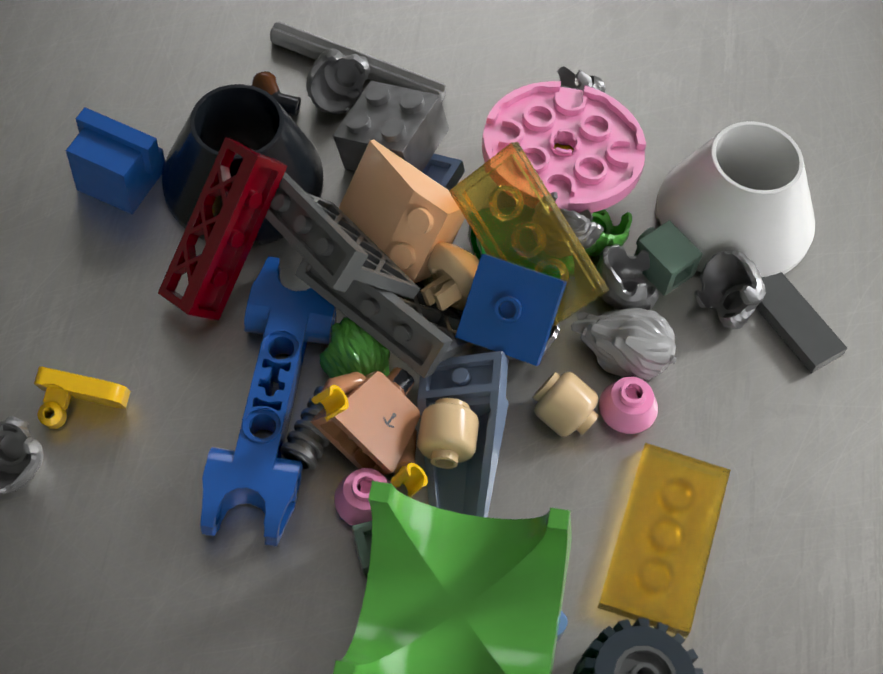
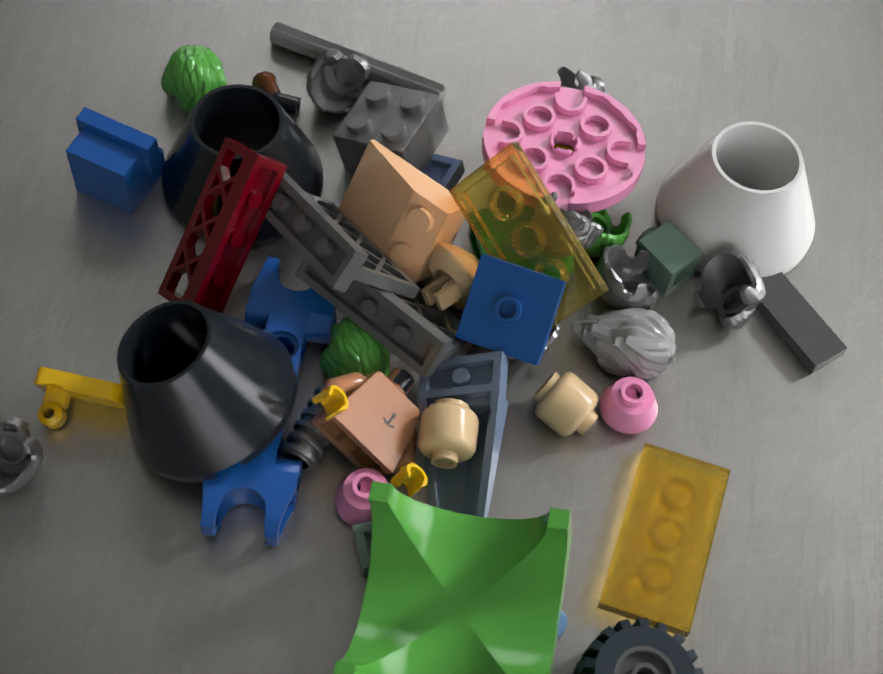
none -> black cone [117,300,298,482]
none -> bright green hair [161,44,227,115]

